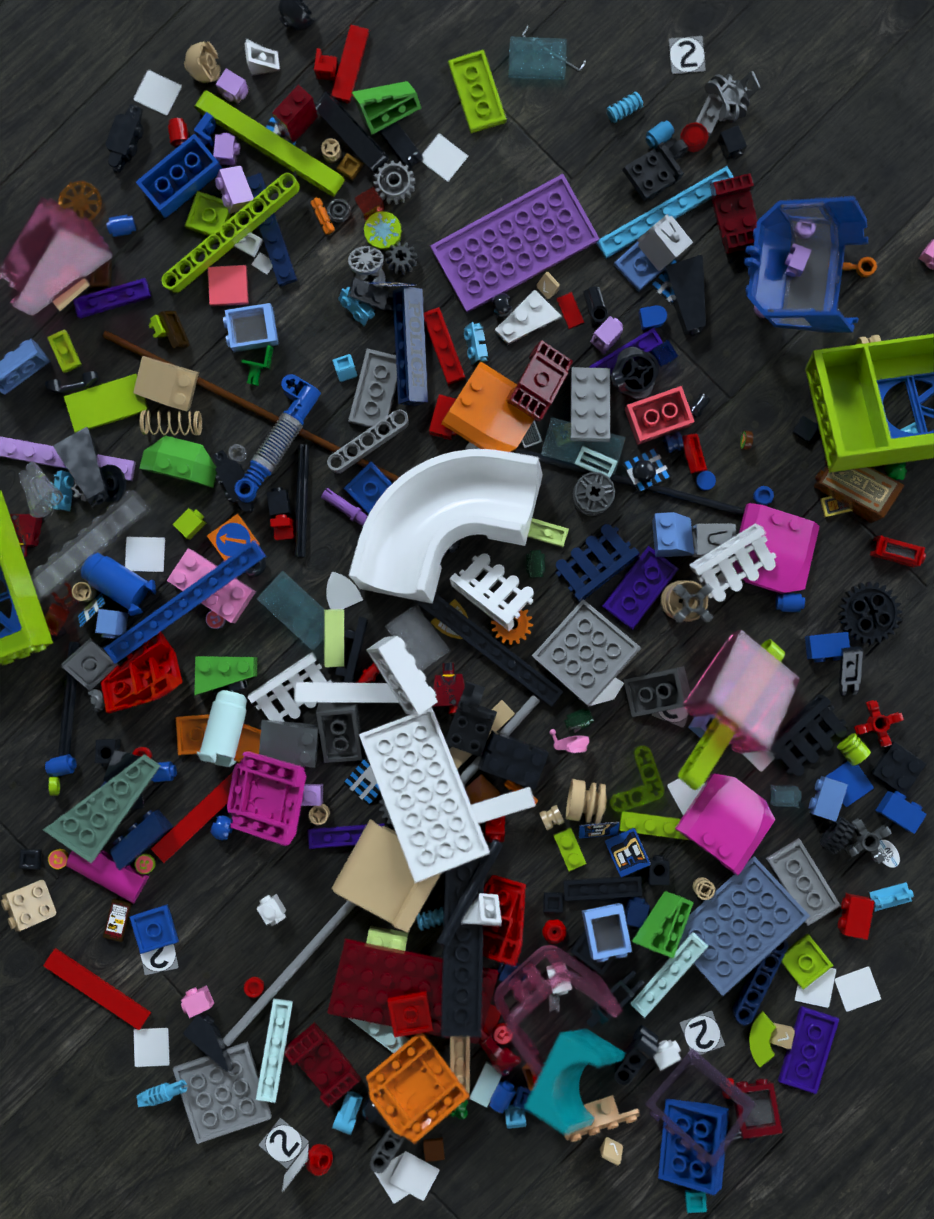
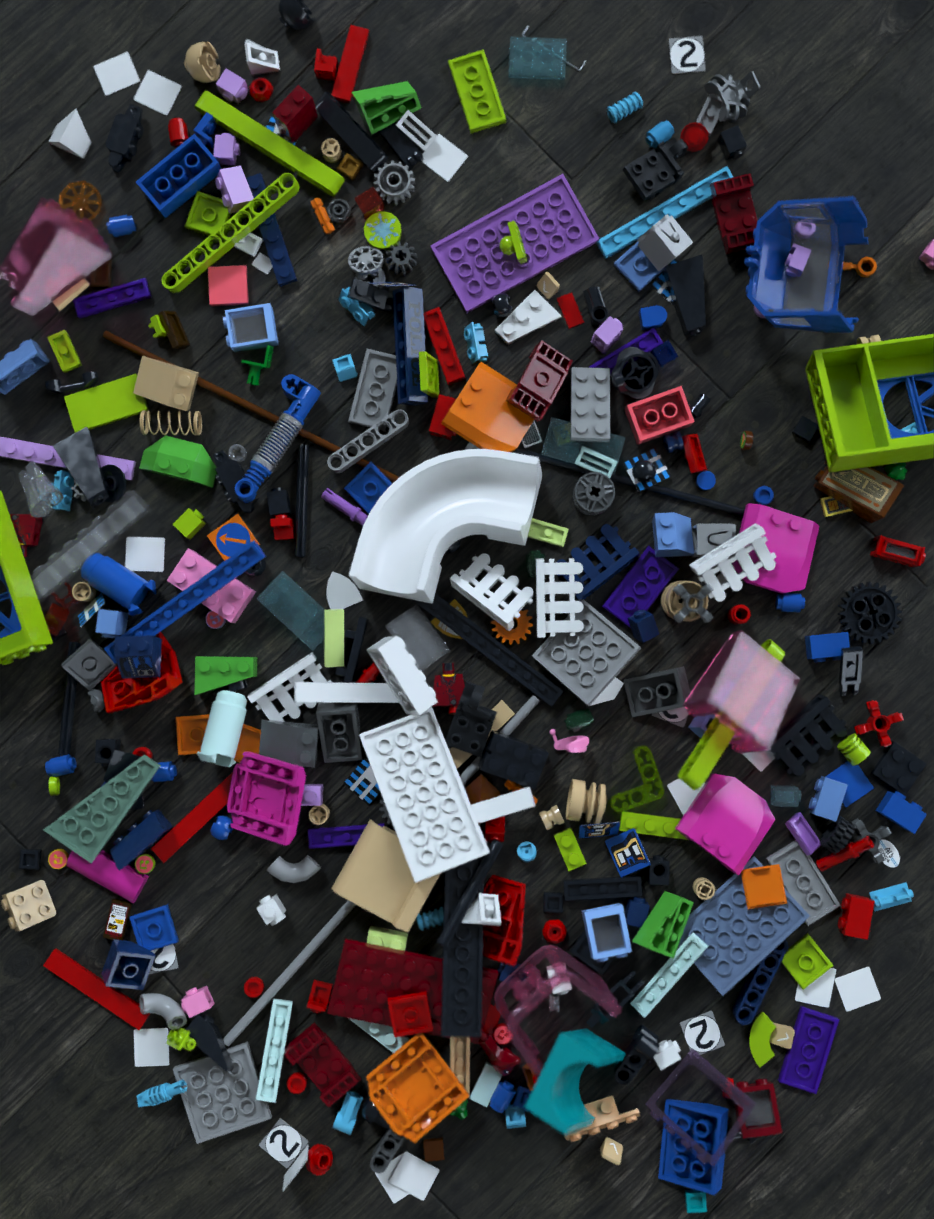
none -> white slope [49,109,91,159]
none -> white sticker [93,52,140,96]
none -> dark blue slope [101,939,156,990]
none -> dark blue slope [114,636,162,679]
none -> light grey cylinder [139,993,187,1029]
none -> lime hinge [166,1028,196,1051]
none -> red plate [249,78,273,102]
none -> light grey cylinder [267,855,321,883]
none -> red tile [287,1072,307,1094]
none -> red bracket [306,979,333,1013]
none -> white tile [396,110,437,151]
none -> lime tile [419,351,439,398]
none -> lime tile [499,221,528,264]
none -> medium azure tile [517,841,537,862]
none -> white fence [536,558,584,638]
none -> dark blue brick [628,610,659,643]
none -> red brick [728,604,751,624]
none -> orange piece [741,864,787,909]
none -> medium lavender tile [785,812,821,856]
none -> red pin [816,836,874,872]

